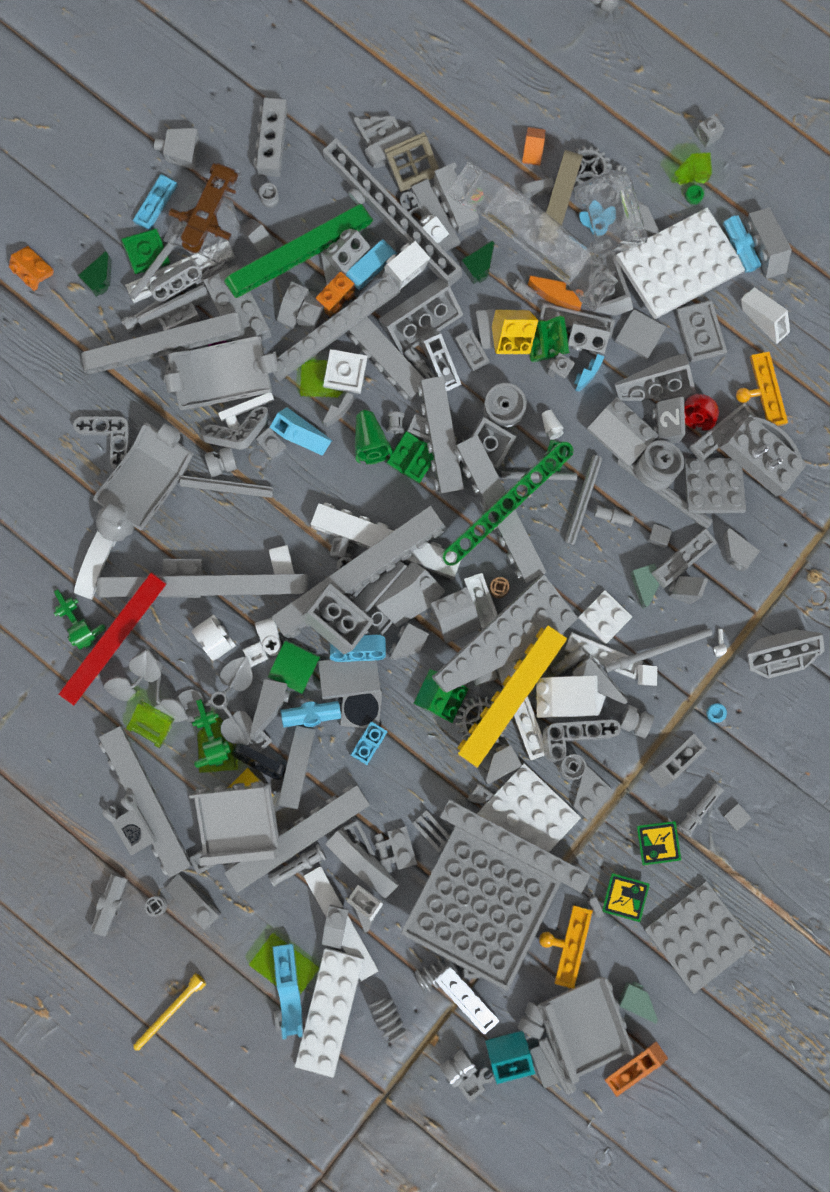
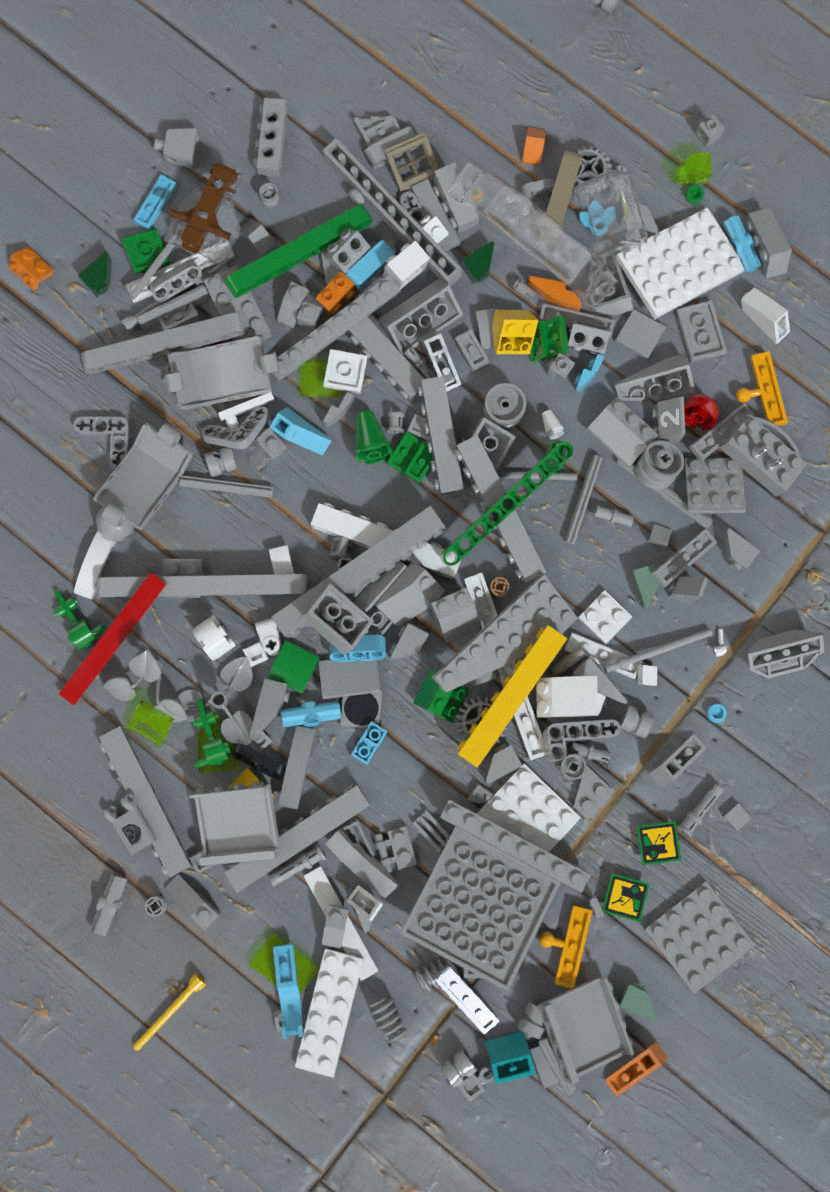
none -> light grey pin [570,742,611,764]

